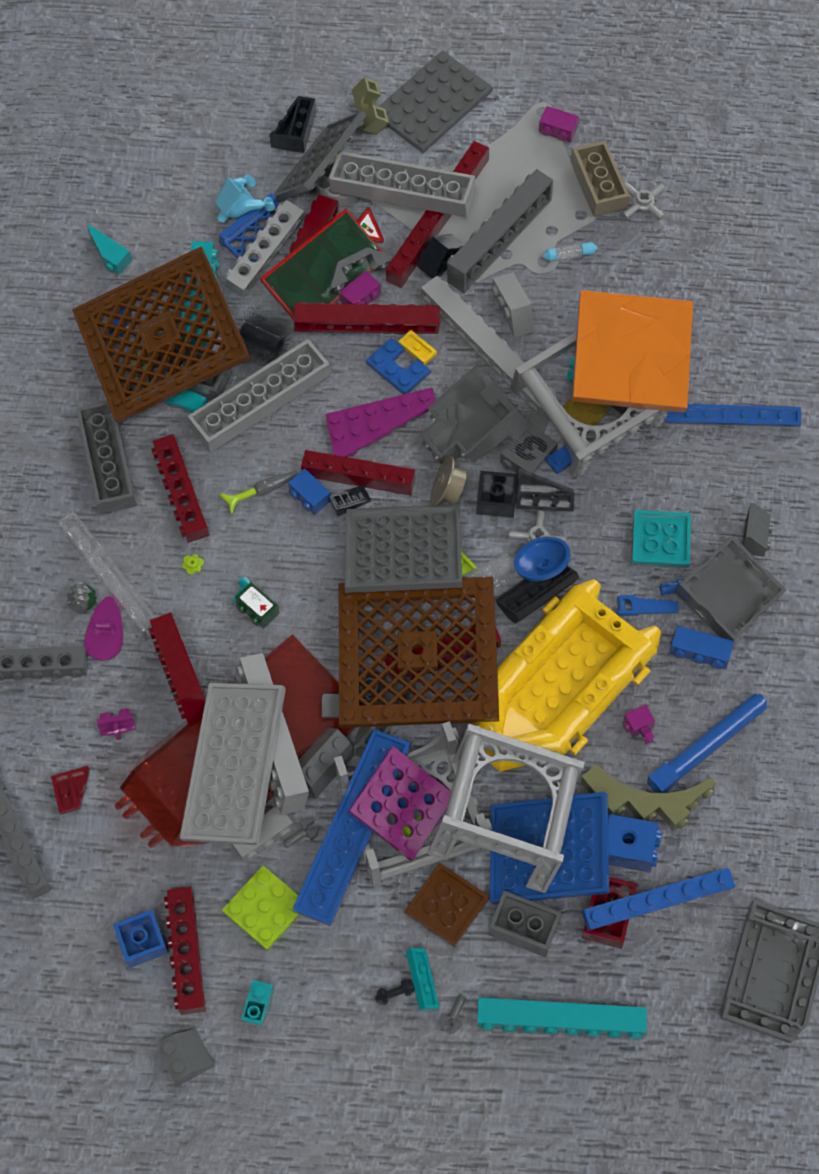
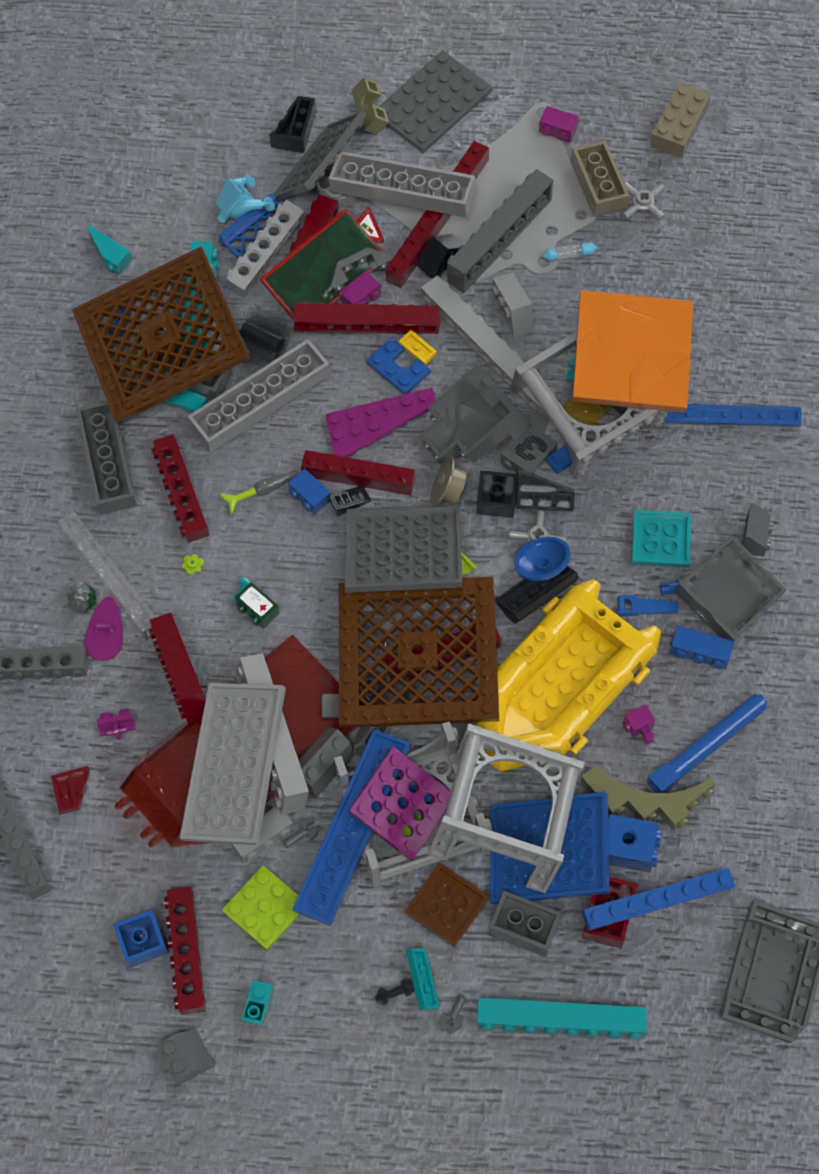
none -> dark tan brick [650,83,711,158]

